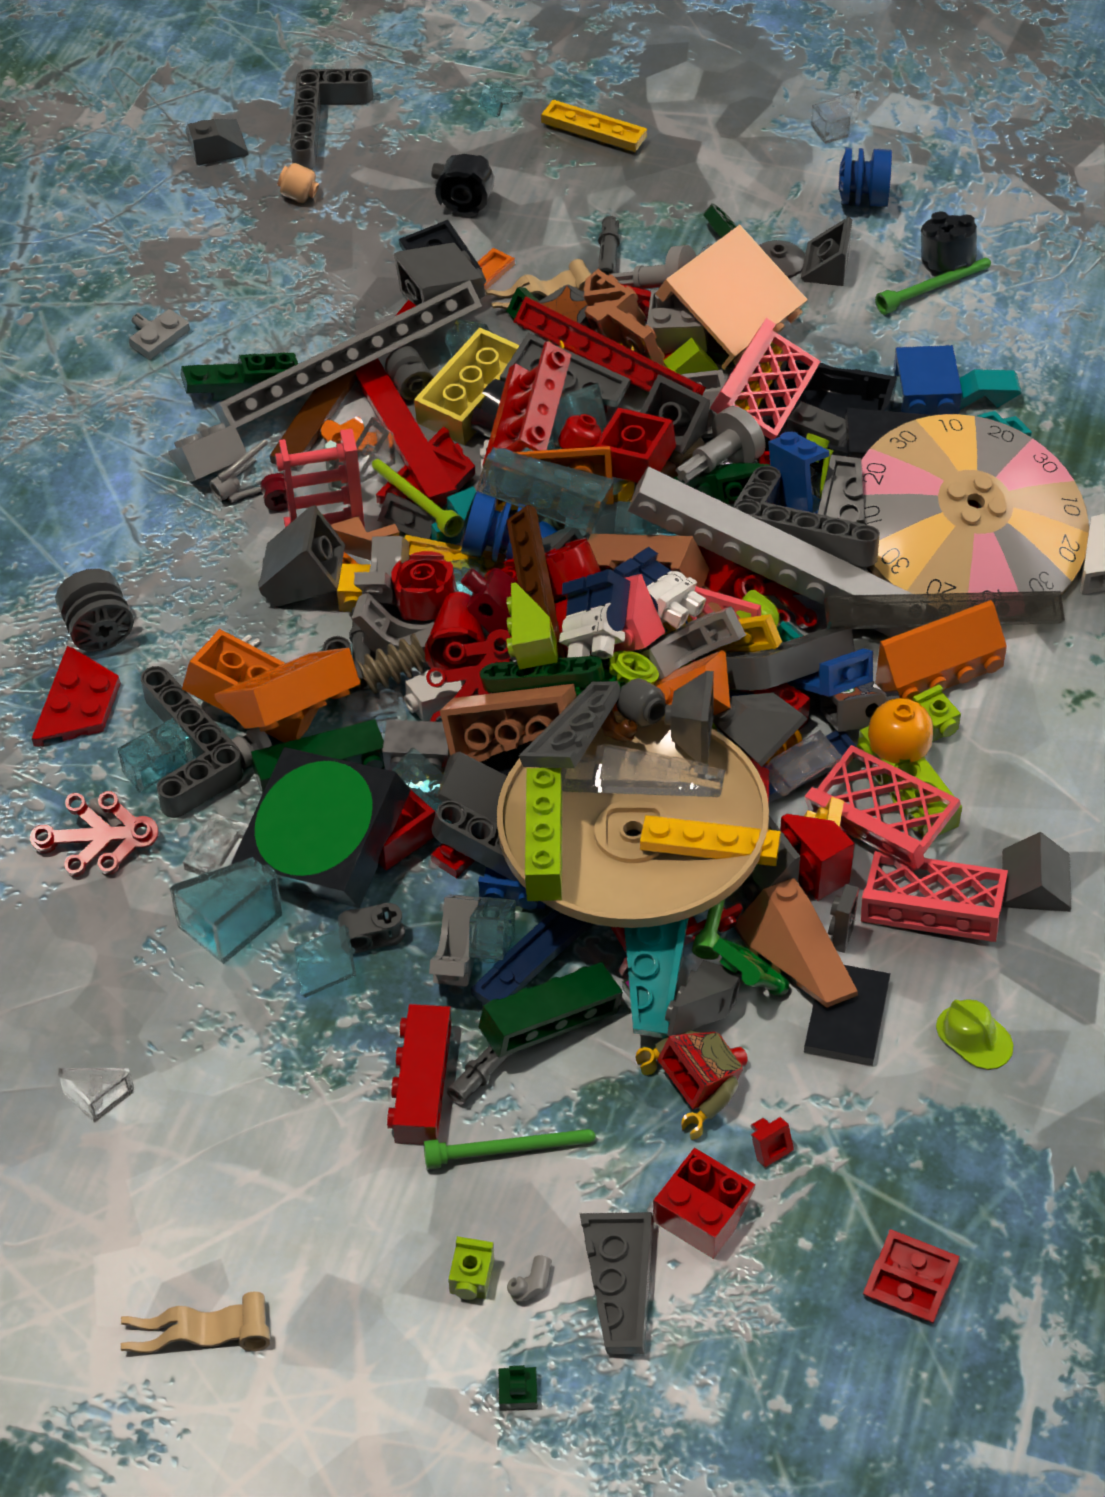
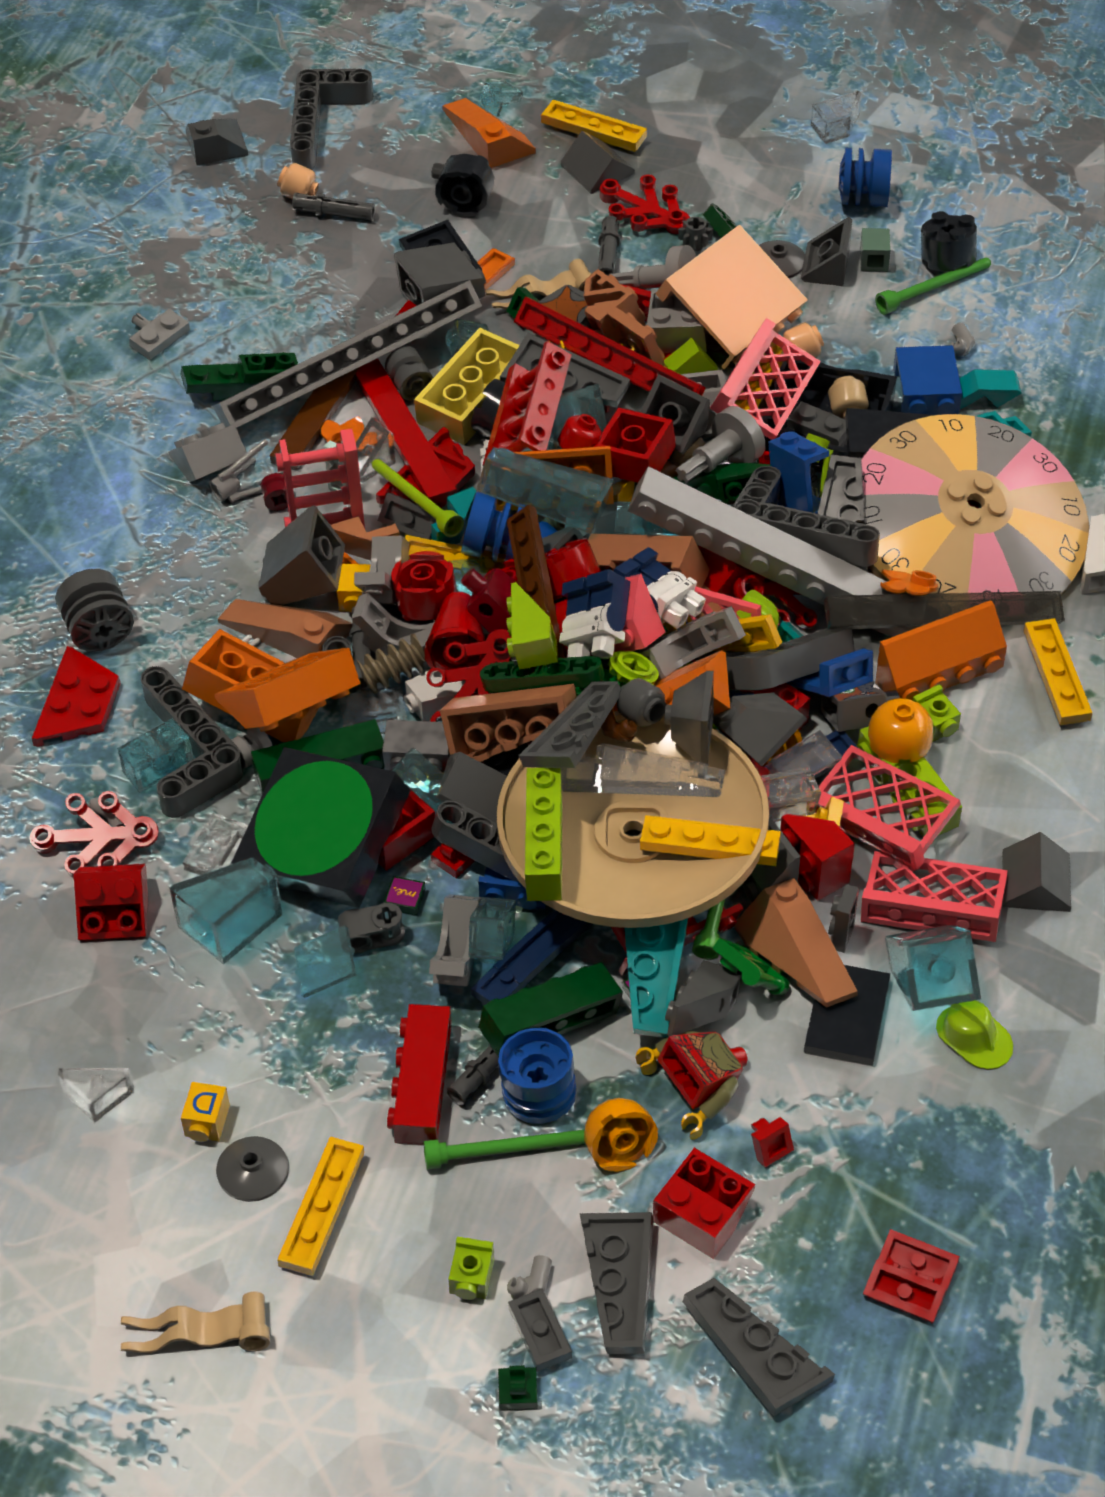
none -> red slope [73,864,148,940]
none -> yellow brick [181,1082,230,1142]
none -> dark grey dish [216,1136,288,1202]
none -> nougat wedge [218,599,352,658]
none -> yellow plate [277,1136,365,1276]
none -> dark grey pin [292,192,375,221]
none -> magenta tile [384,876,426,915]
none -> orange wedge [442,98,536,168]
none -> blue wheel [498,1028,577,1124]
none -> dark grey plate [508,1288,572,1372]
none -> dark grey slope [561,131,635,194]
none -> light orange cylinder [584,1098,658,1172]
none -> red plant [600,174,690,234]
none -> dark grey gear [678,217,713,251]
none -> dark grey wing [682,1278,835,1417]
none -> clear hinge [760,767,821,822]
none -> light nougat head [783,322,824,358]
none -> tan head [828,376,869,419]
none -> sand green brick [860,228,891,272]
none -> orange plate [880,569,938,596]
none -> clear light blue slope [885,925,981,1011]
none -> light grey arm [951,322,975,357]
none -> yellow plate [1023,618,1093,726]

